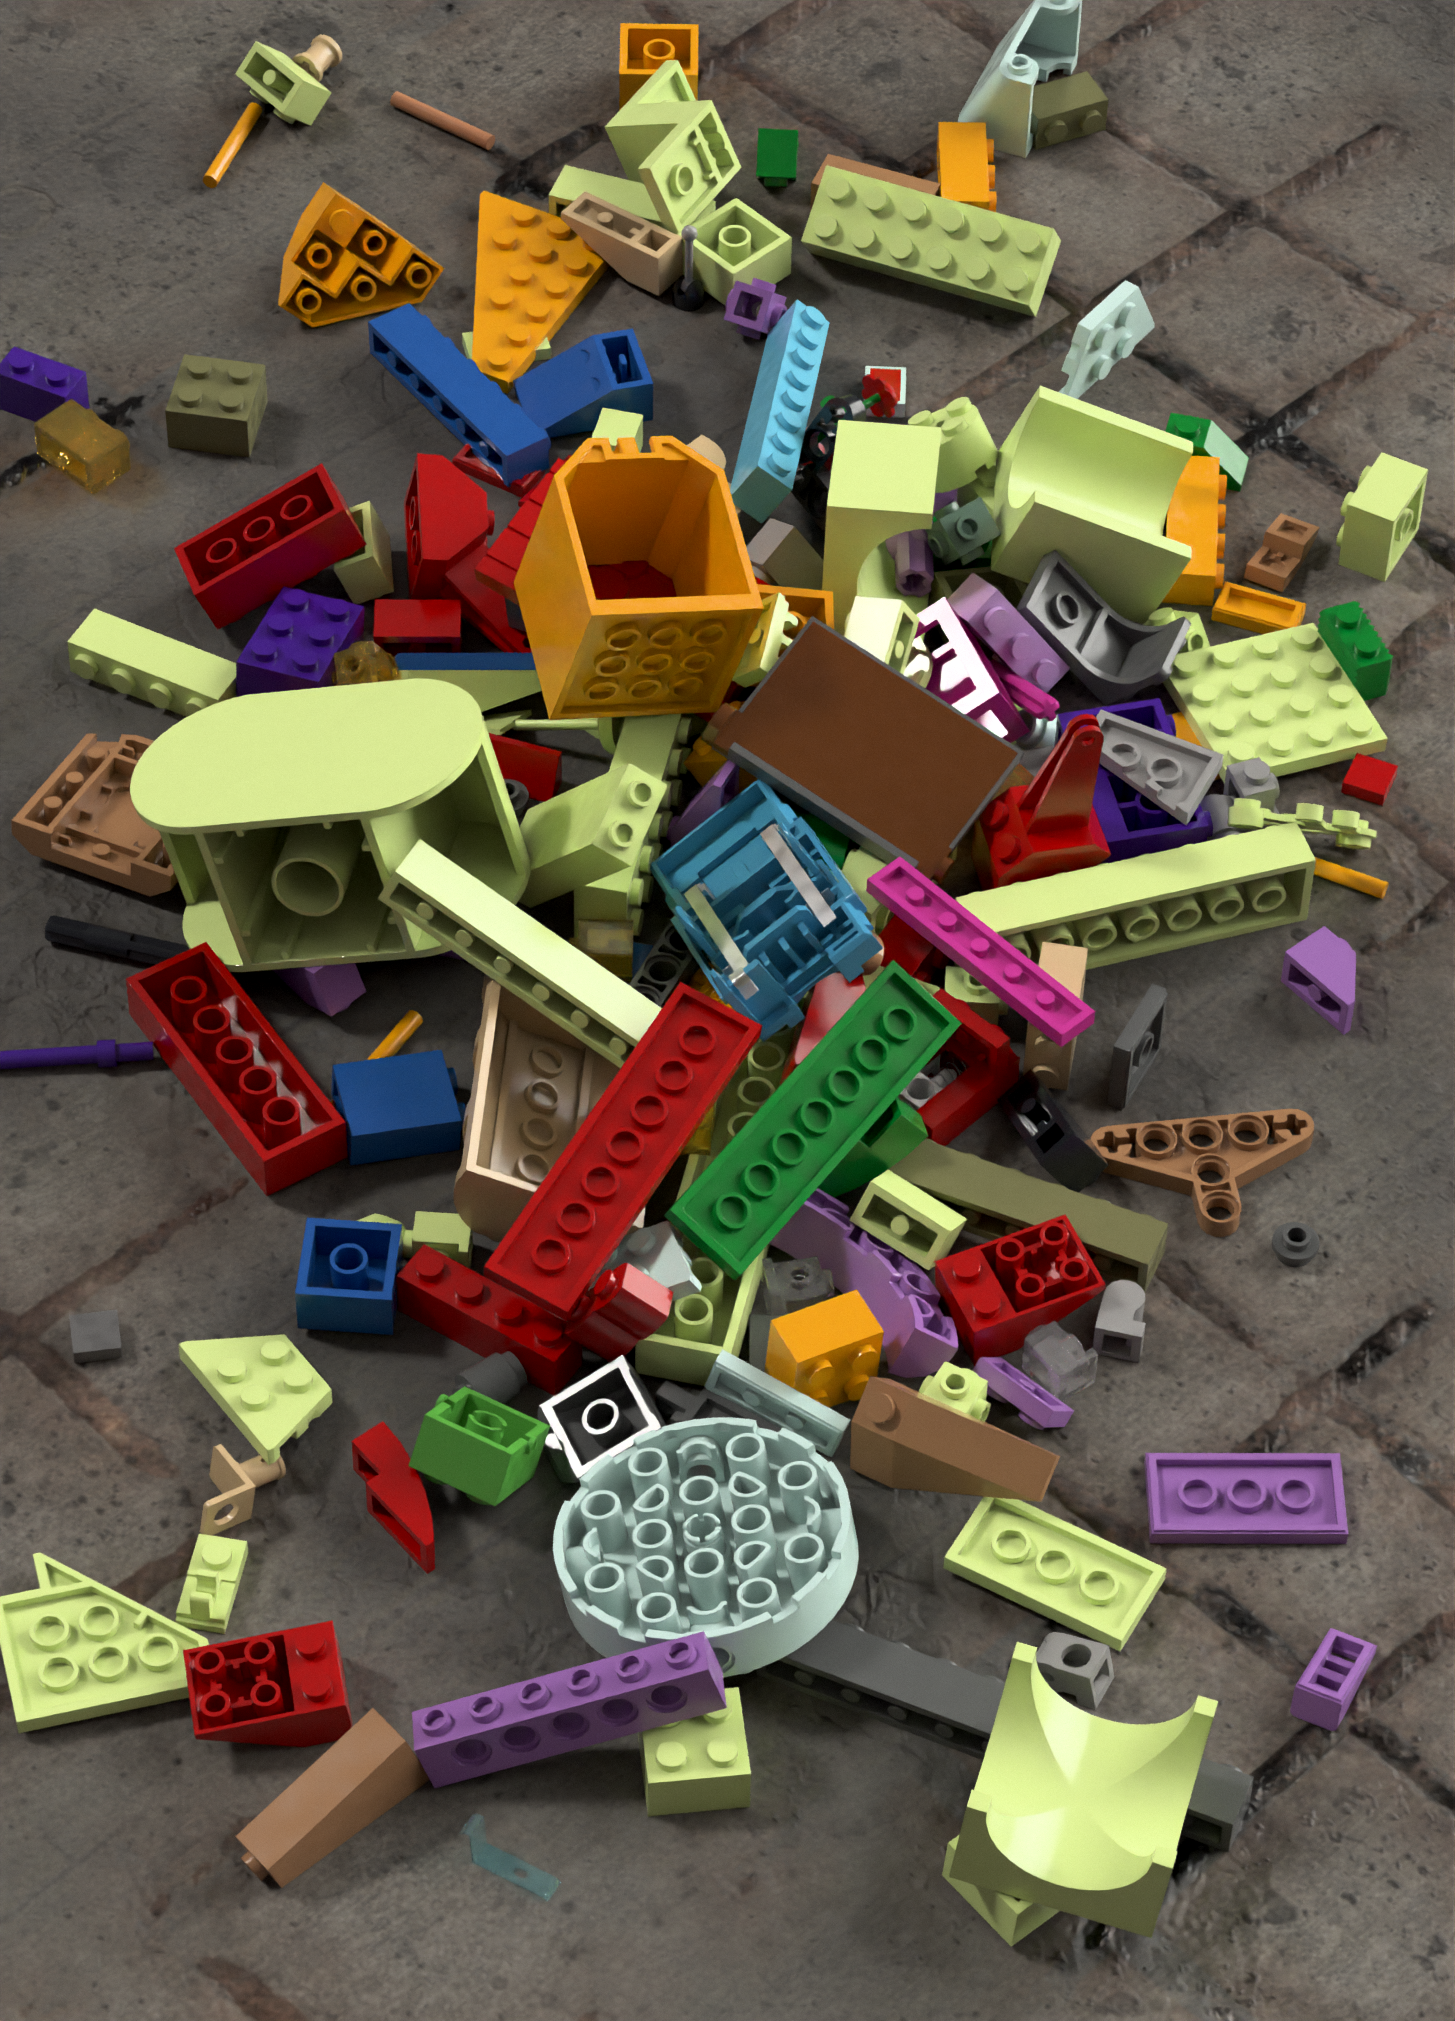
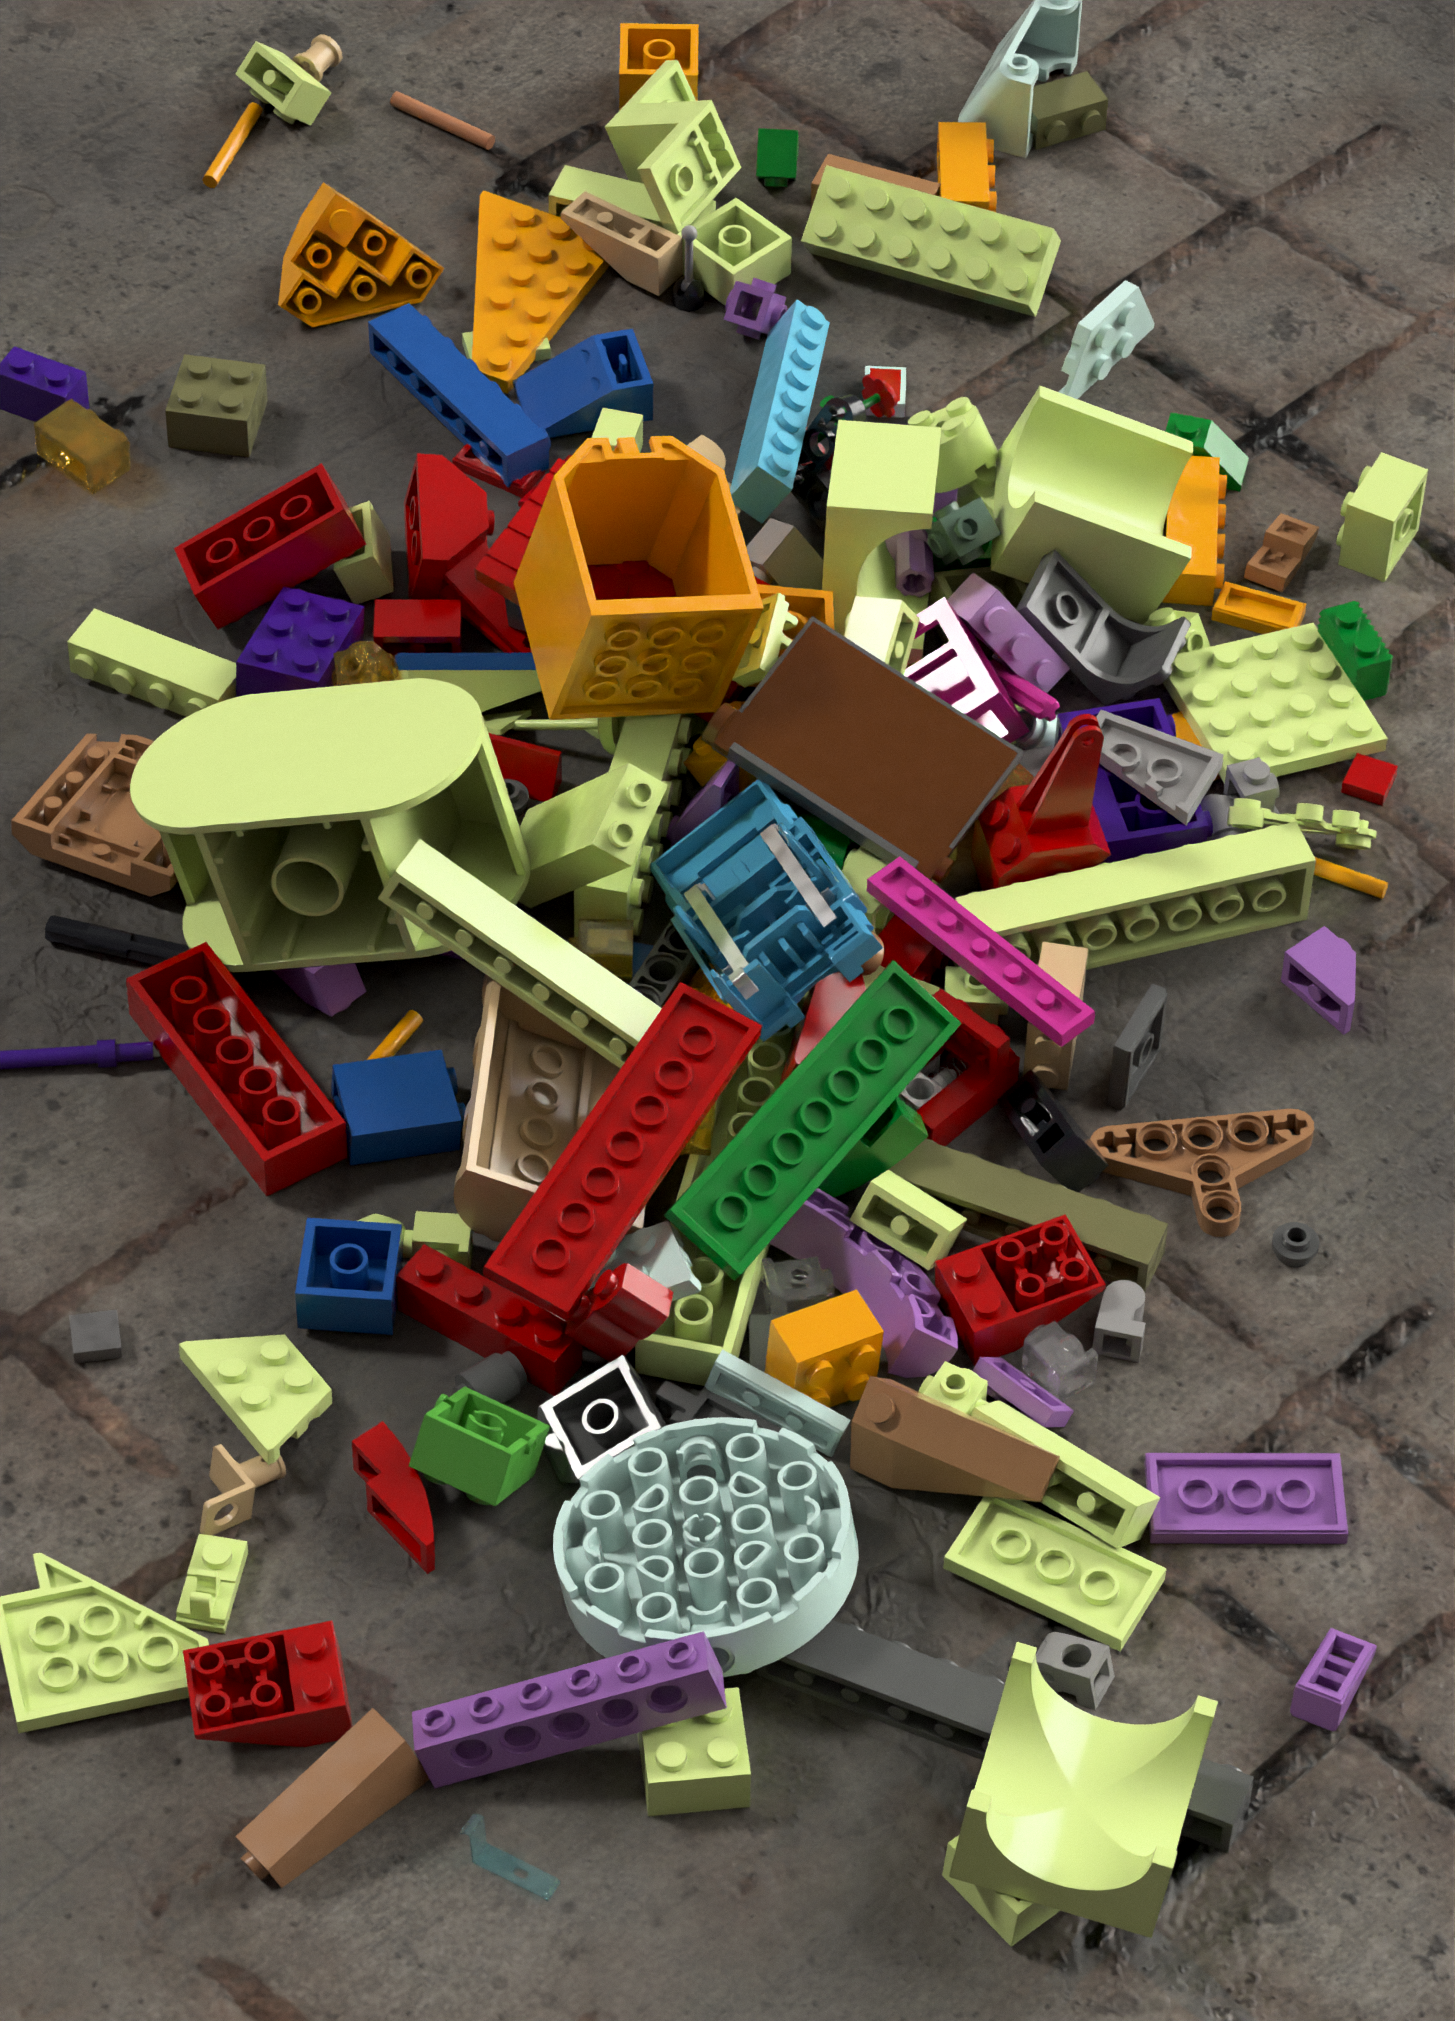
yellowish green tile [904,637,933,688] -> none
none -> yellowish green brick [971,1400,1160,1549]

